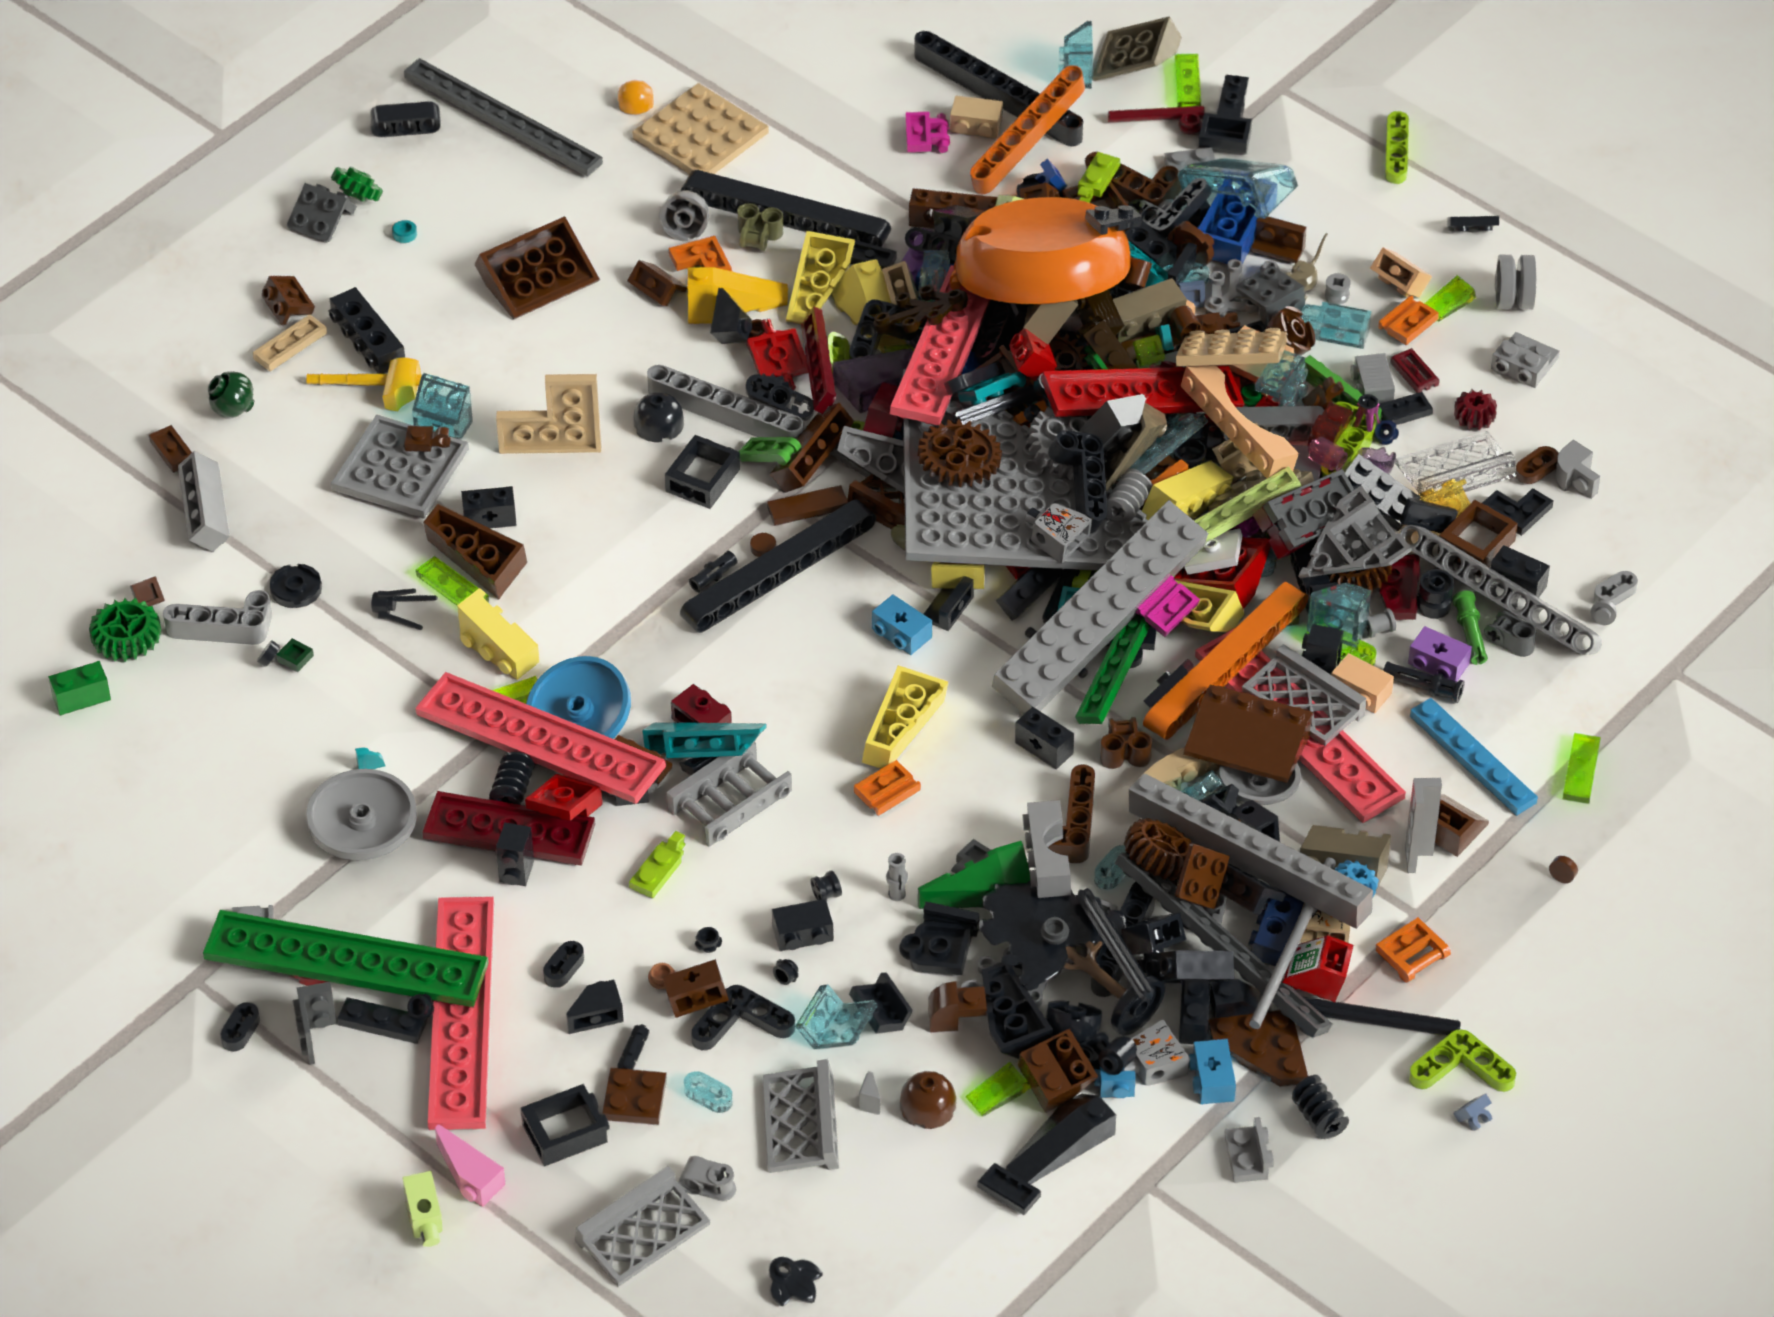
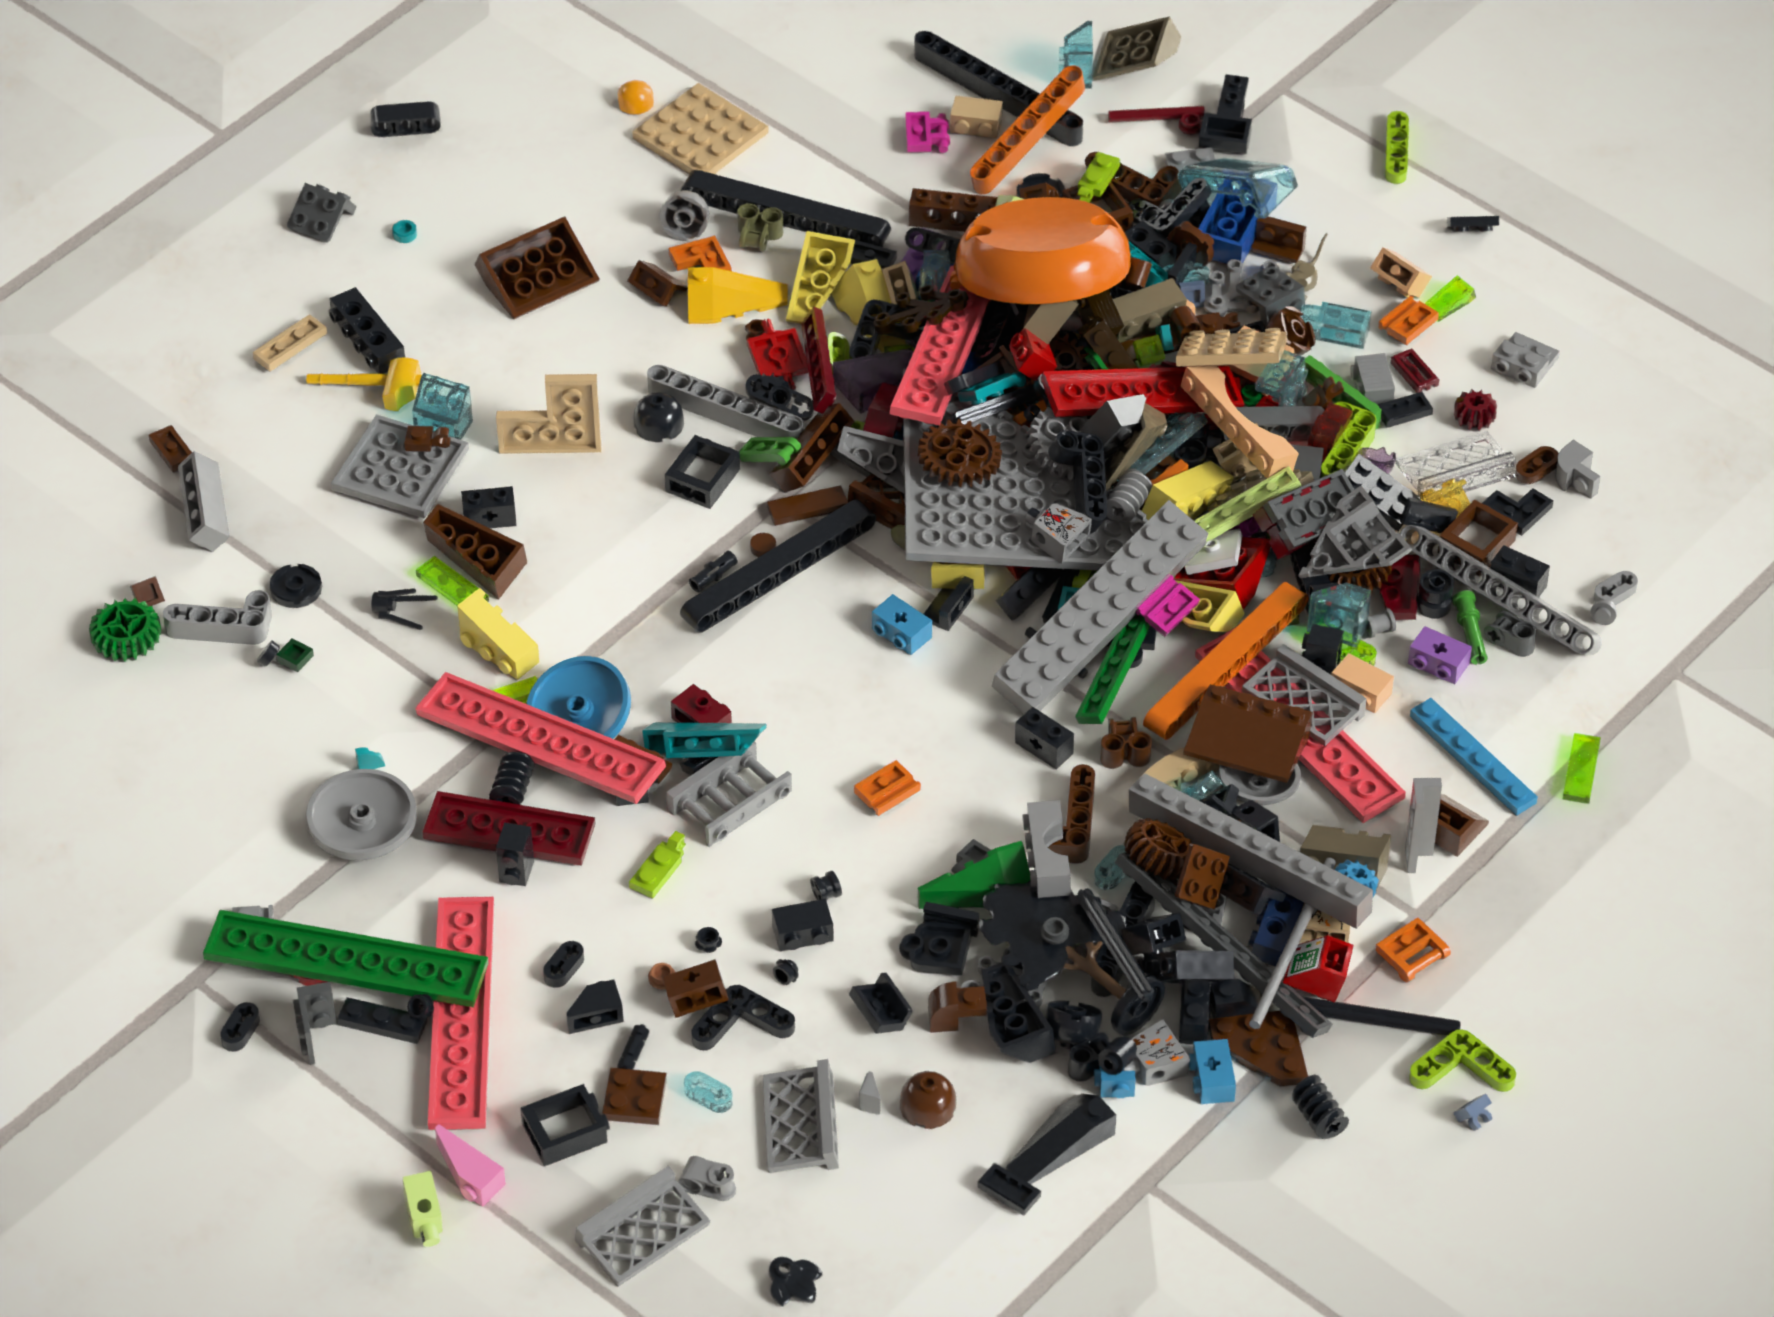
green brick [48,661,111,716] -> none
dark green plant [208,371,255,418] -> none
reddish brown bracket [262,276,315,325] -> none
green gear [331,167,383,202] -> none
dark grey plate [404,58,603,177] -> none
red plate [525,773,603,821] -> none
black slope [710,288,752,344] -> none
clear light blue bracket [795,984,878,1049] -> none
light yellow wedge [862,665,948,769] -> none
light grey pin [886,853,908,901] -> none
black brick [934,205,985,239] -> none
clear neon green slope [965,1062,1030,1117] -> none
reddish brown slope [1017,1029,1098,1113] -> none
blue tile [1035,158,1068,192] -> none
black wing [1085,206,1142,235] -> none
black plate [1143,659,1194,708] -> none
clear neon green tile [1174,54,1202,107] -> none
light grey bracket [1224,1117,1274,1183] -> none
clear pink brick [1308,436,1348,471] -> none
light grey wheel [1325,273,1351,305] -> none
flat silver piece [1354,394,1380,432] -> none
dark blue plate [1374,420,1399,445] -> none
black pin [1383,661,1465,703] -> none
light grey wheel [1495,254,1536,309] -> none
reddish brown tile [1549,856,1578,883] -> none

